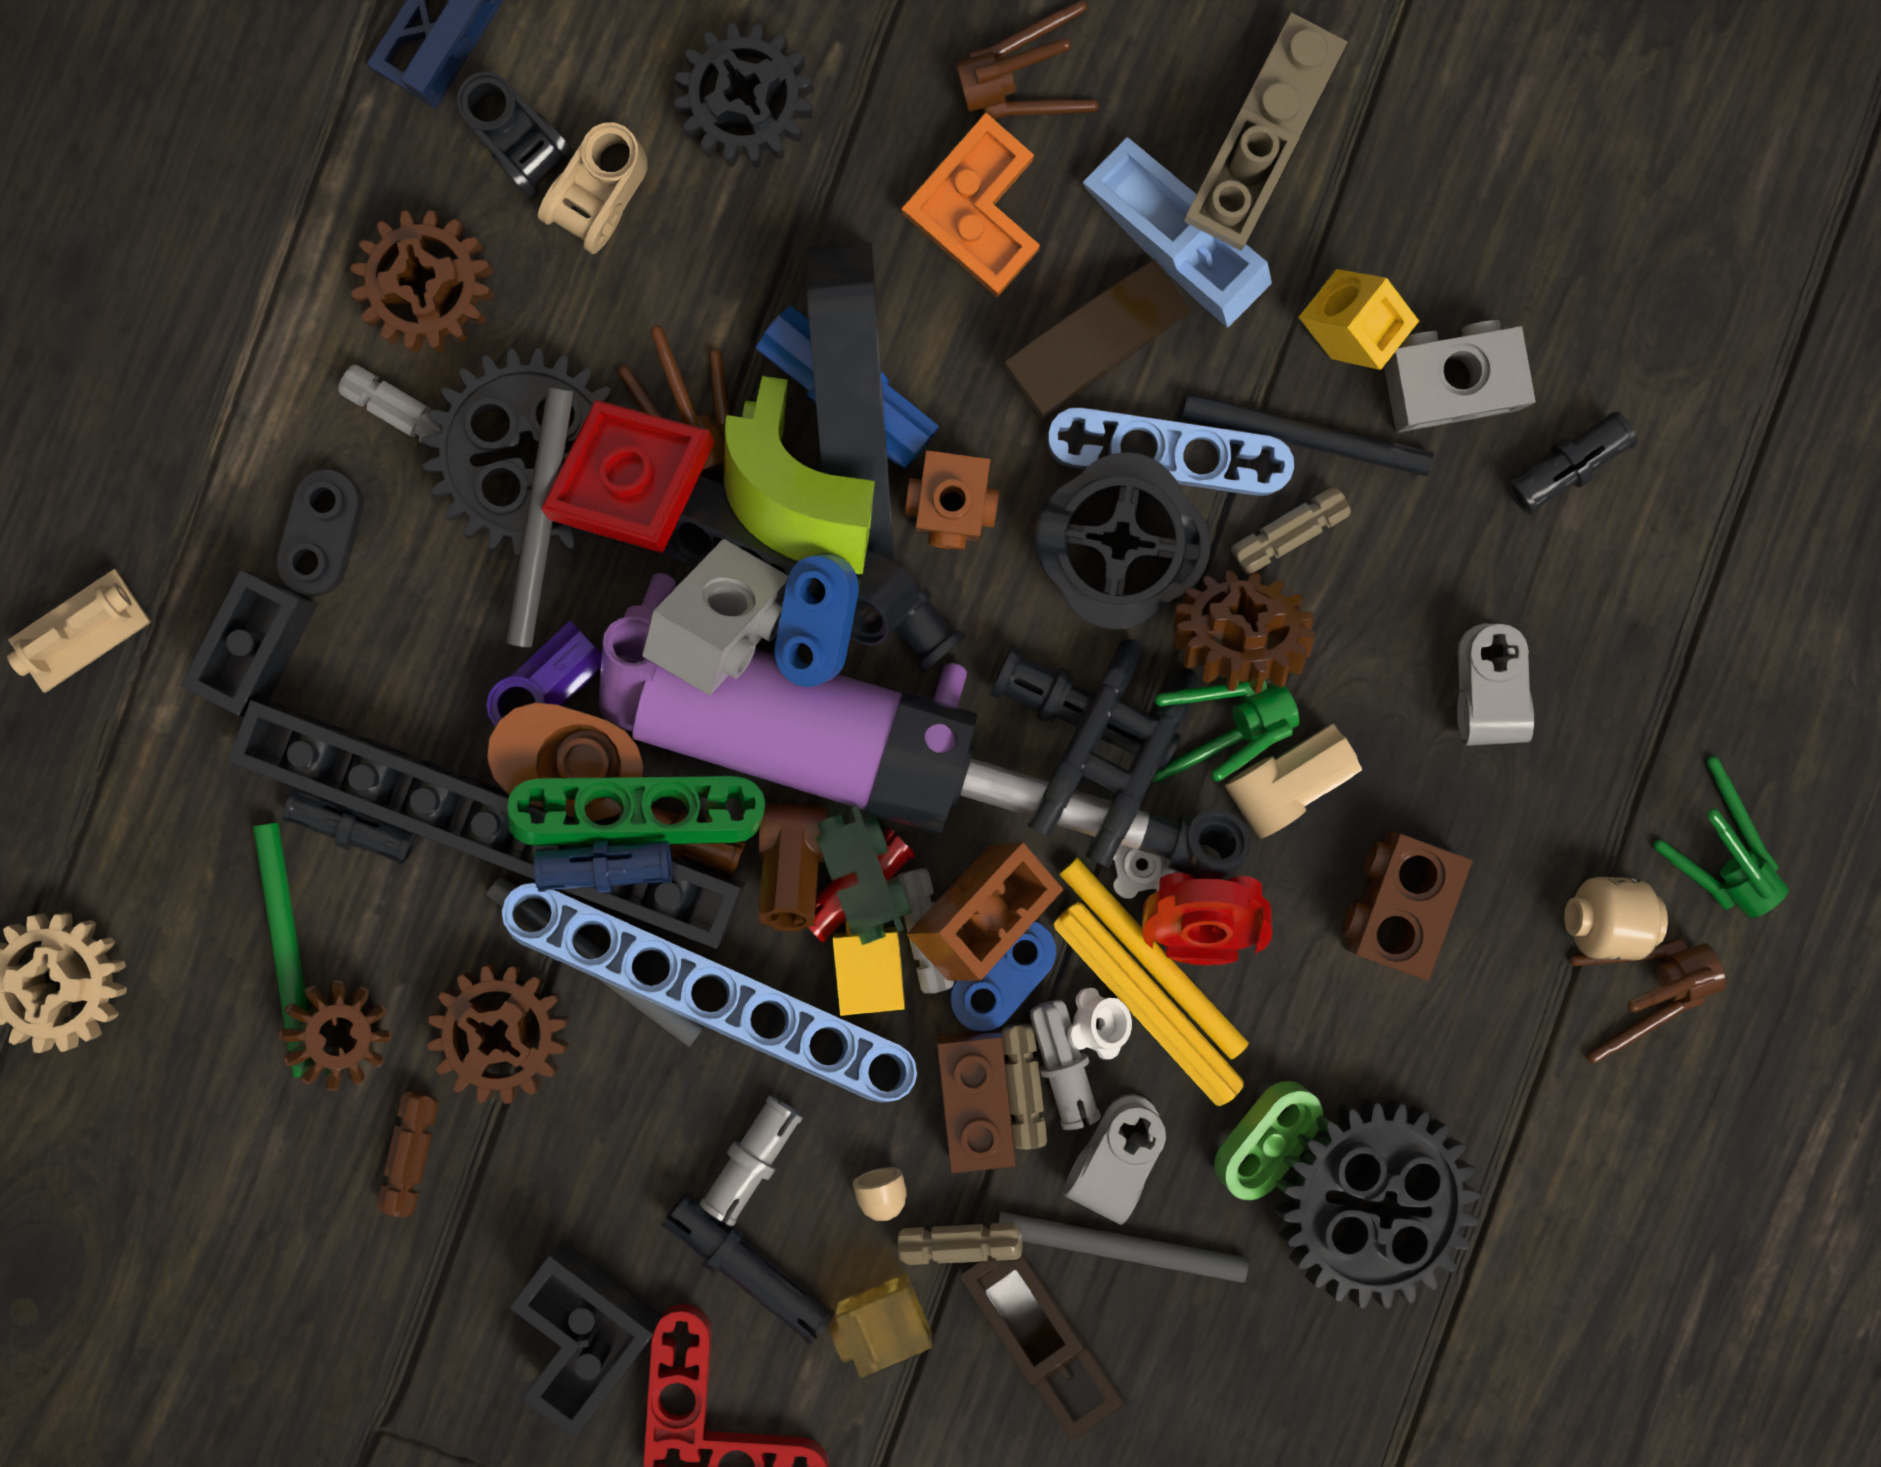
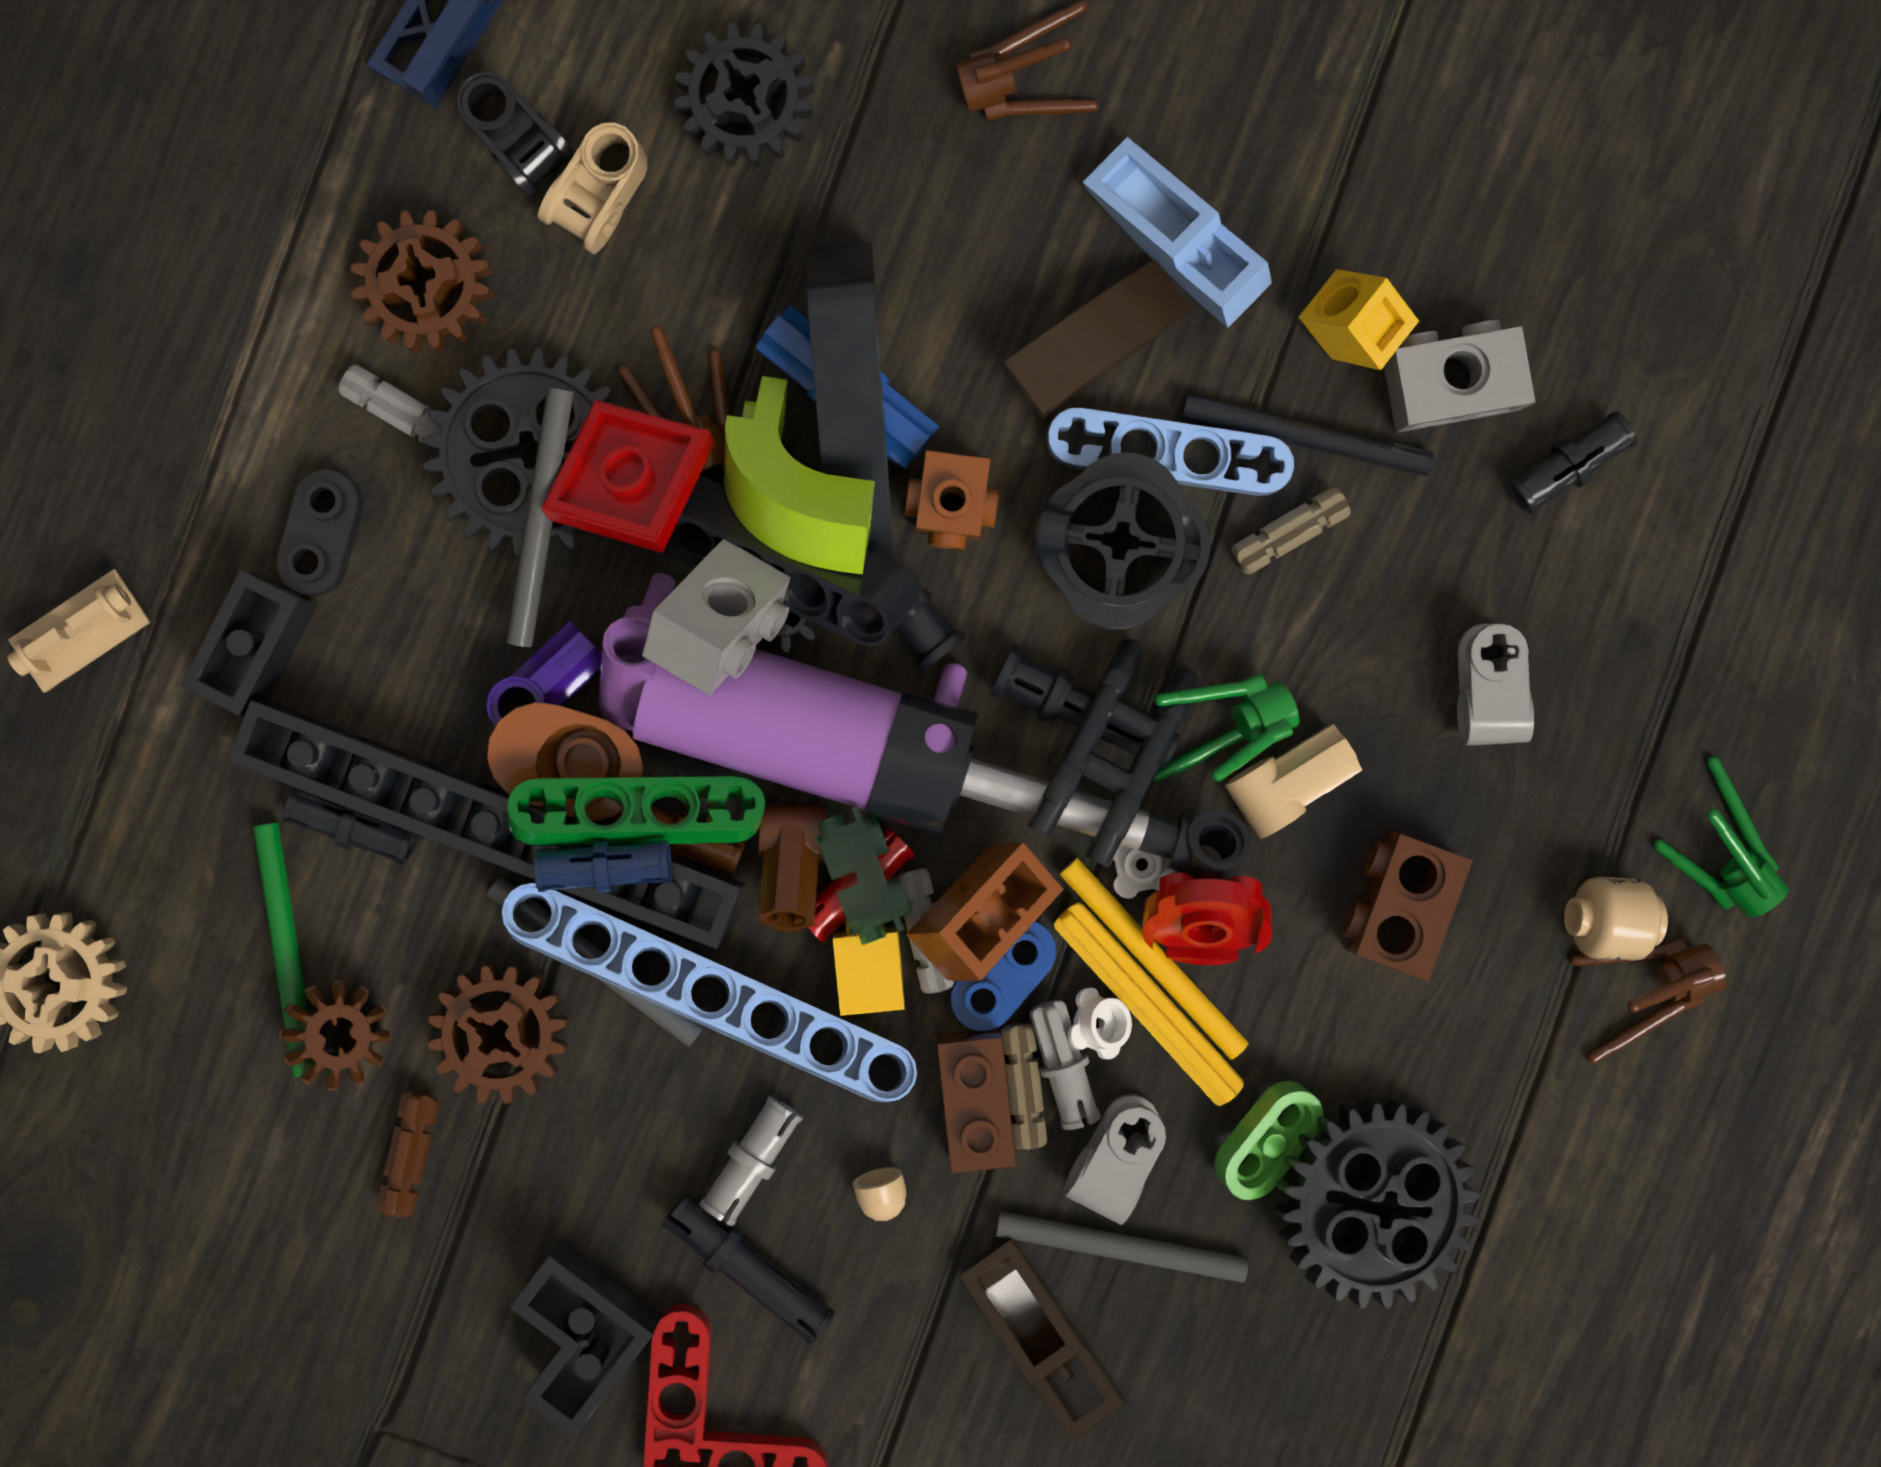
blue plate [775,553,859,687] -> none
clear yellow brick [830,1274,932,1378] -> none
dark tan axle [898,1222,1023,1265] -> none
orange plate [902,113,1040,297] -> none
reddish brown gear [1173,570,1315,693] -> none
dark tan slope [1184,12,1348,251] -> none

